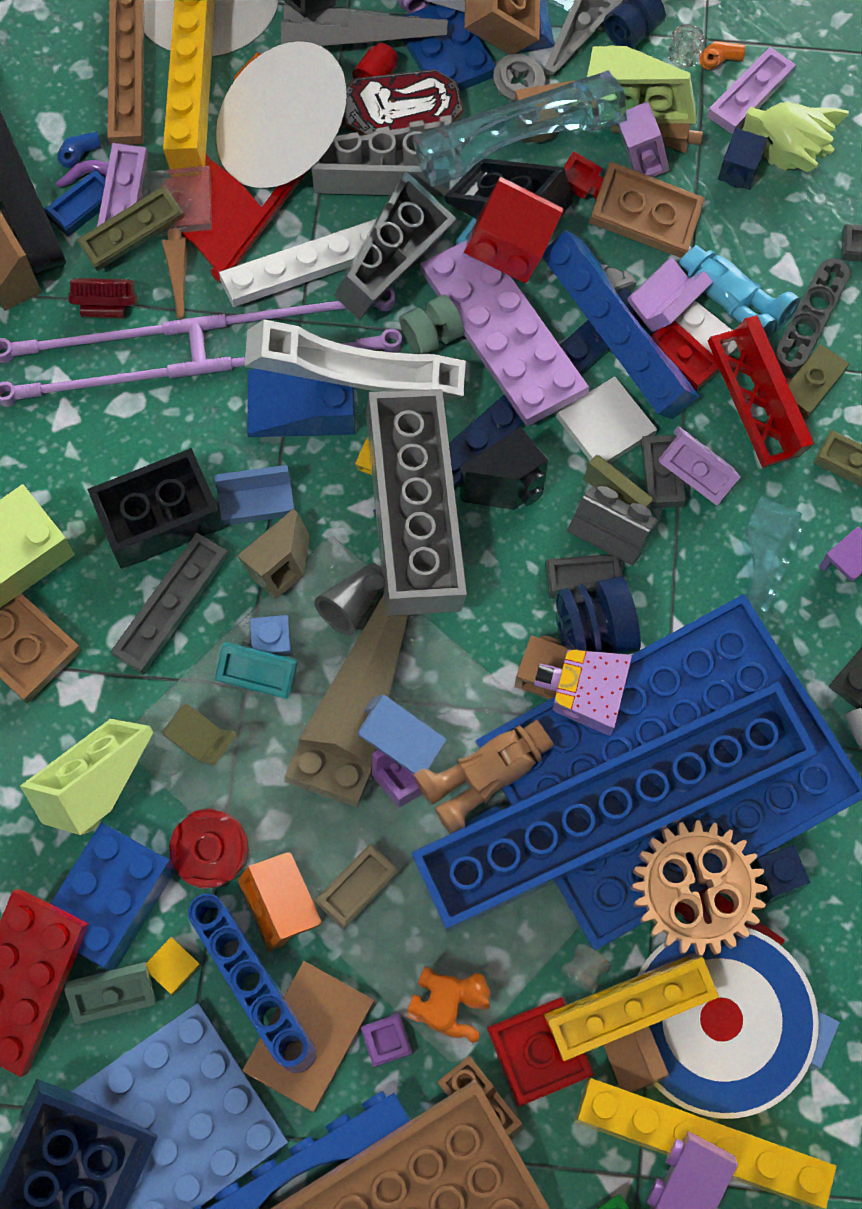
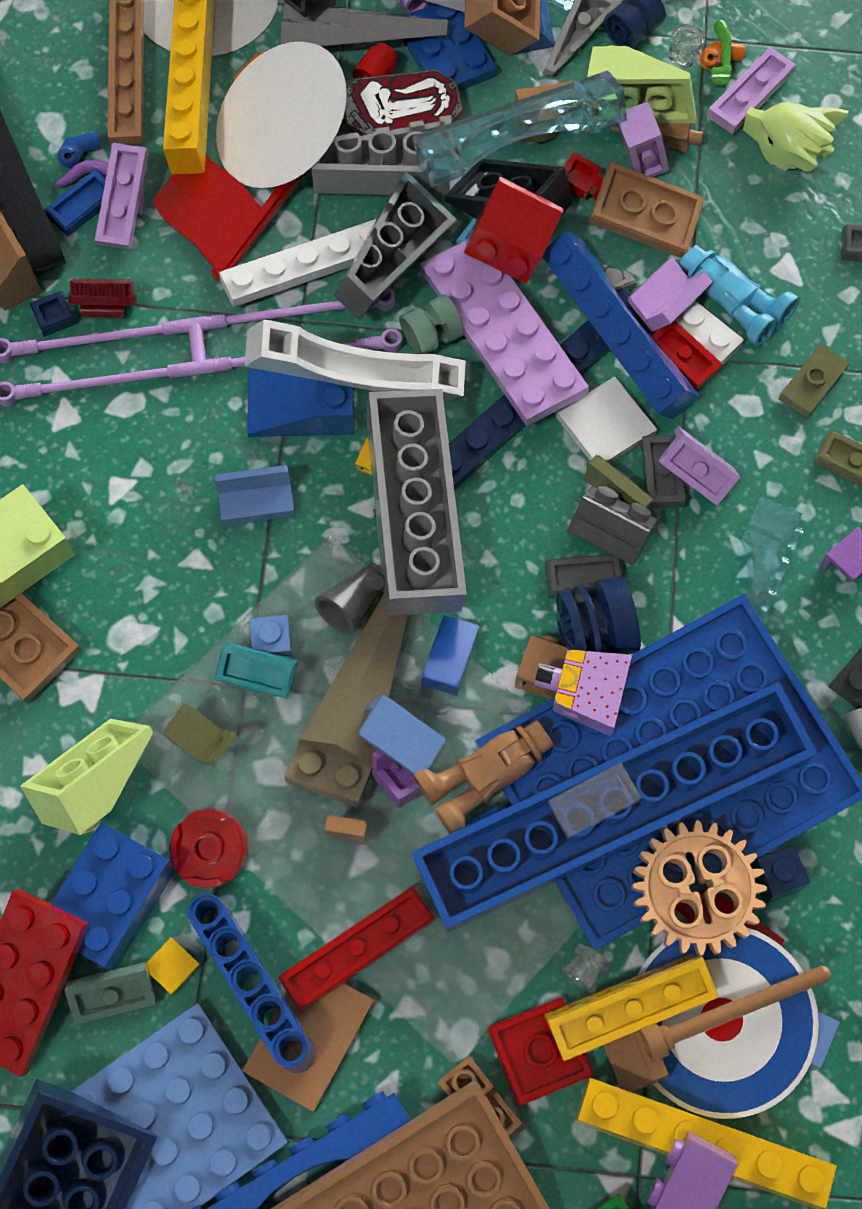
olive tile [77,185,185,271] -> none
black brick [87,448,224,569] -> none
dark grey plate [110,533,229,675] -> none
clear tile [142,165,212,235] -> none
medium nougat piece [161,228,189,319] -> none
dark tan slope [237,509,310,599] -> none
orange panel [238,852,321,952] -> none
dark tan tile [314,843,399,931] -> none
medium lavender tile [361,1014,412,1068] -> none
orange animal [406,966,491,1043] -> none
black slope [460,427,548,510] -> none
light grey gear [493,54,545,103] -> none
red fence [707,315,814,468] -> none
dark blue brick [718,128,768,190] -> none
dark grey beam [775,258,850,375] -> none
none -> dark blue tile [29,291,76,337]
none -> red tile [278,886,436,1013]
none -> medium nougat tile [325,815,368,845]
none -> blue slope [421,615,480,696]
none -> clear tile [548,762,641,839]
none -> medium nougat piece [639,966,831,1062]
none -> bright green piece [712,20,732,86]

